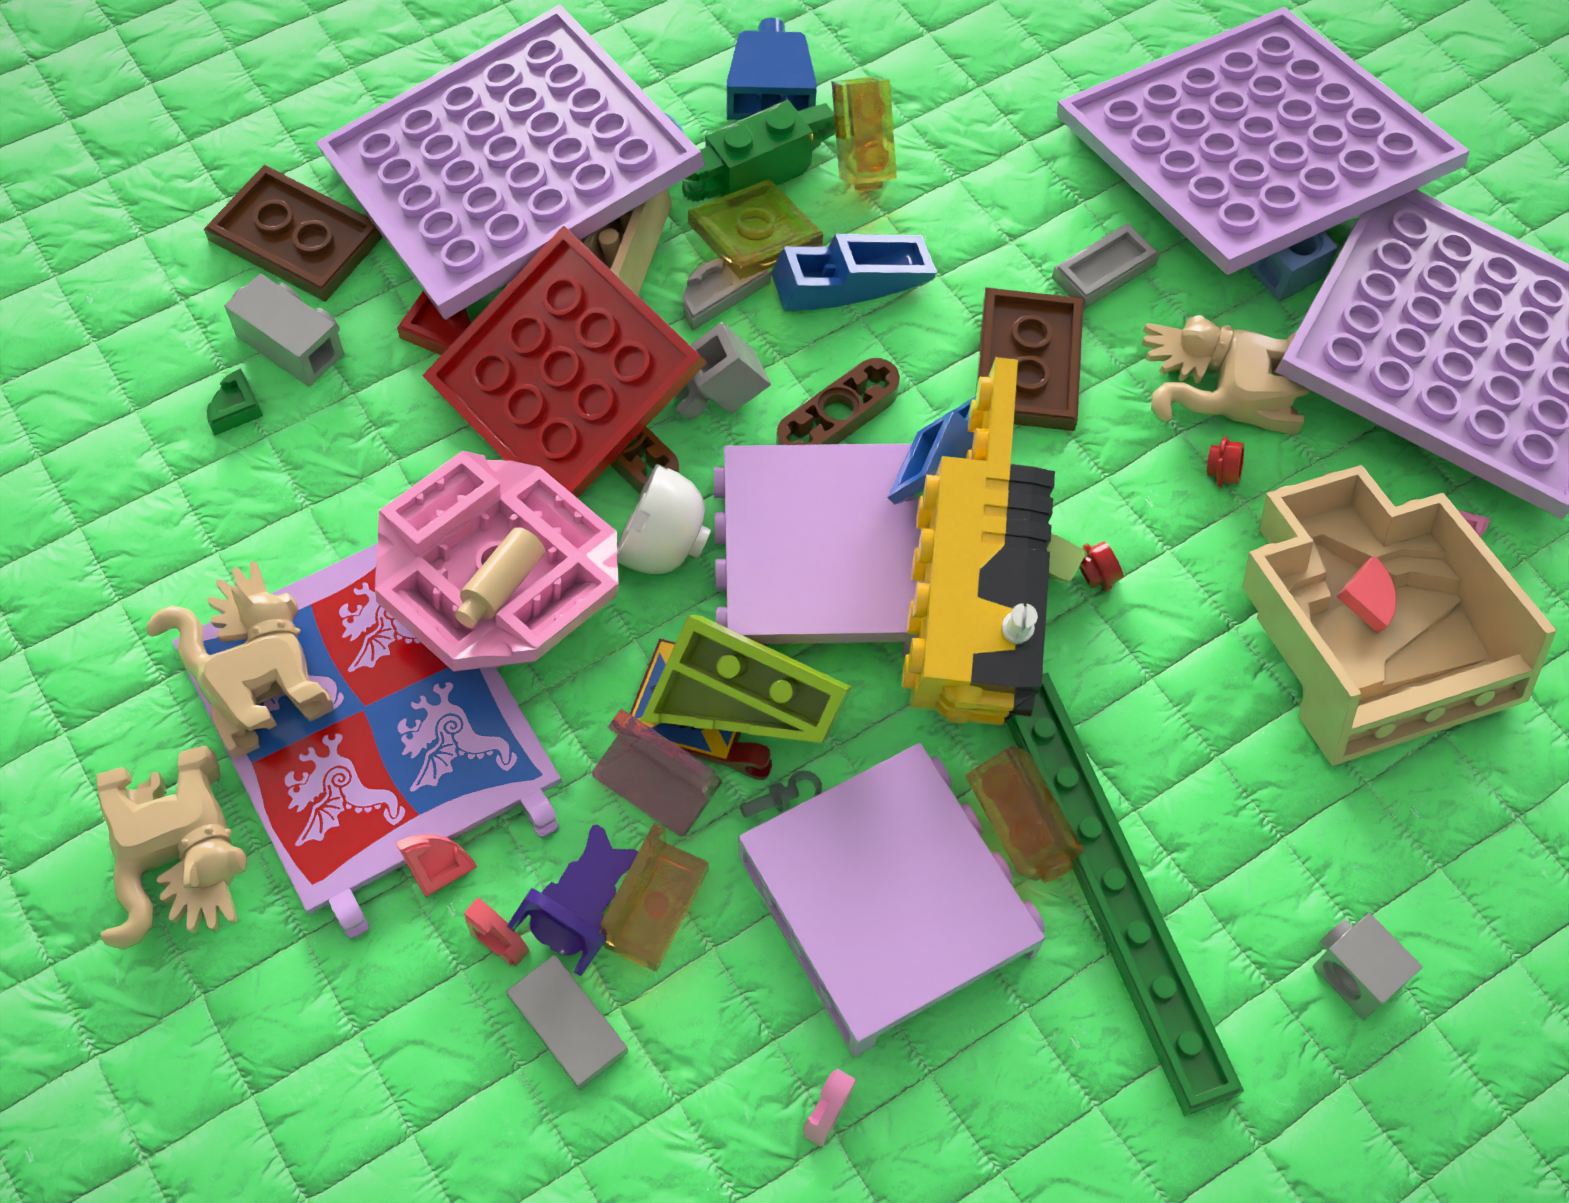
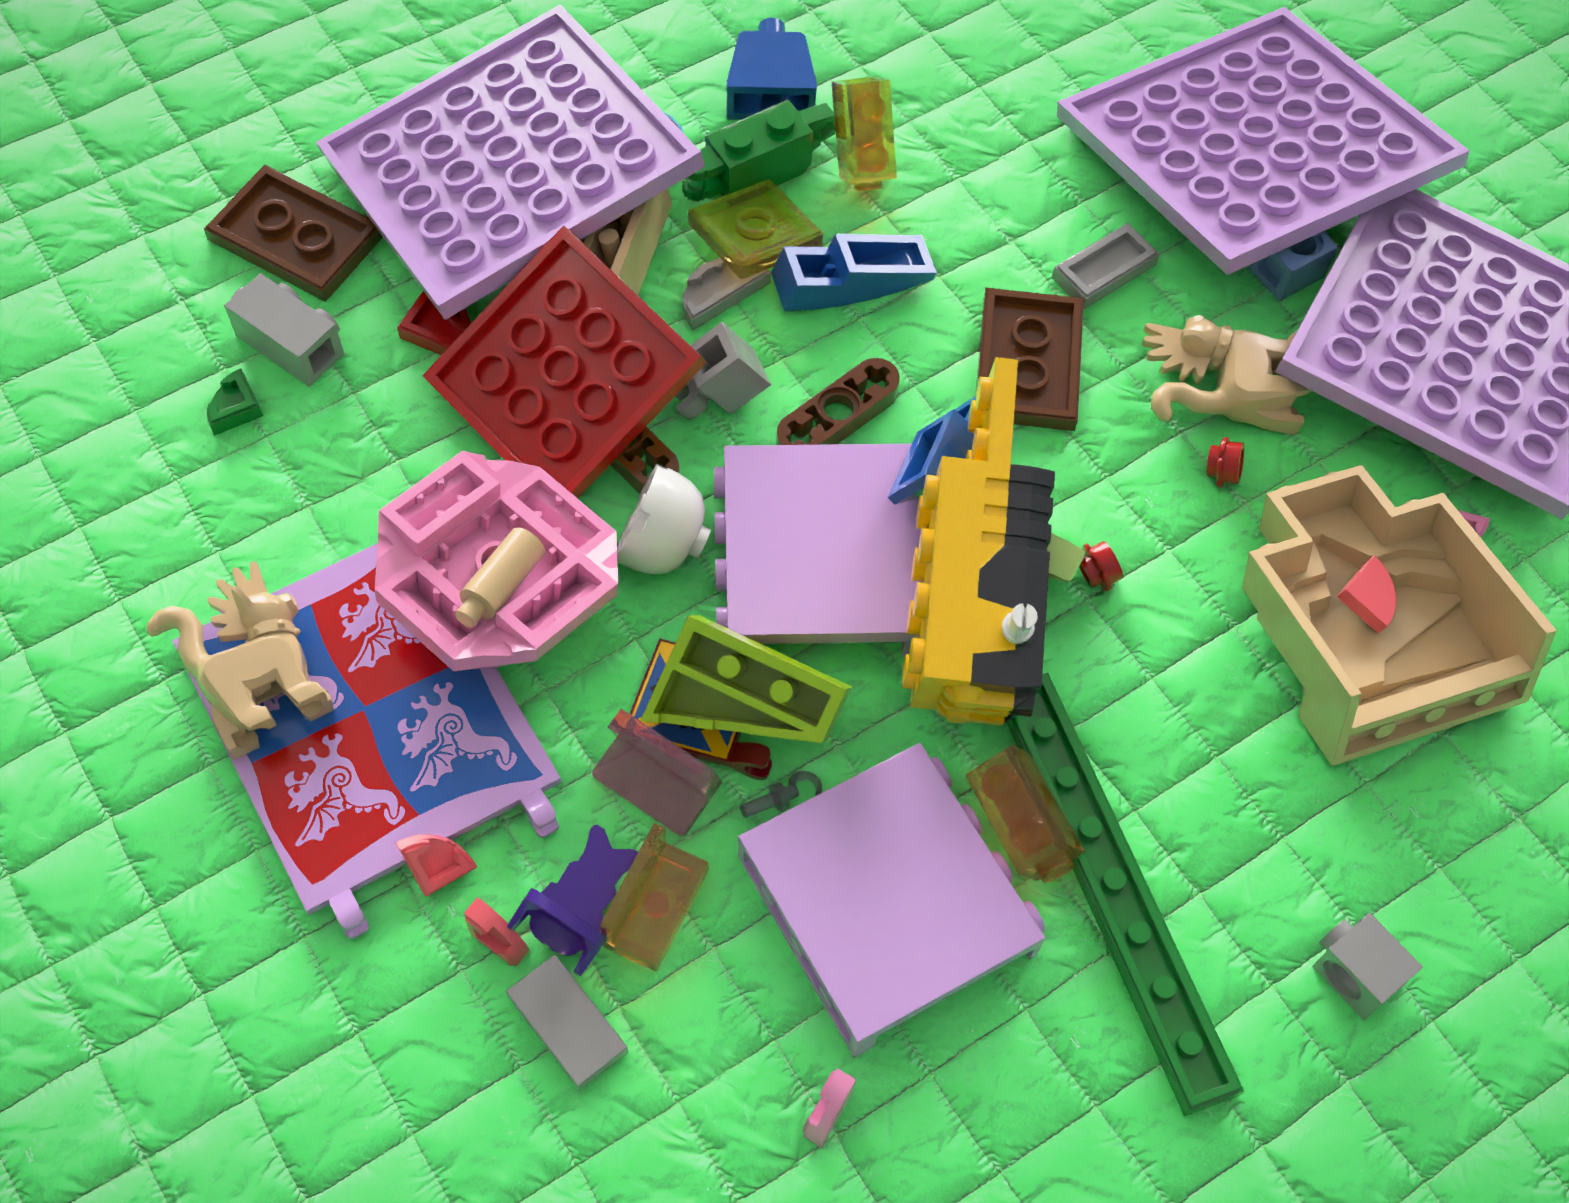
tan animal [96,746,247,950] -> none

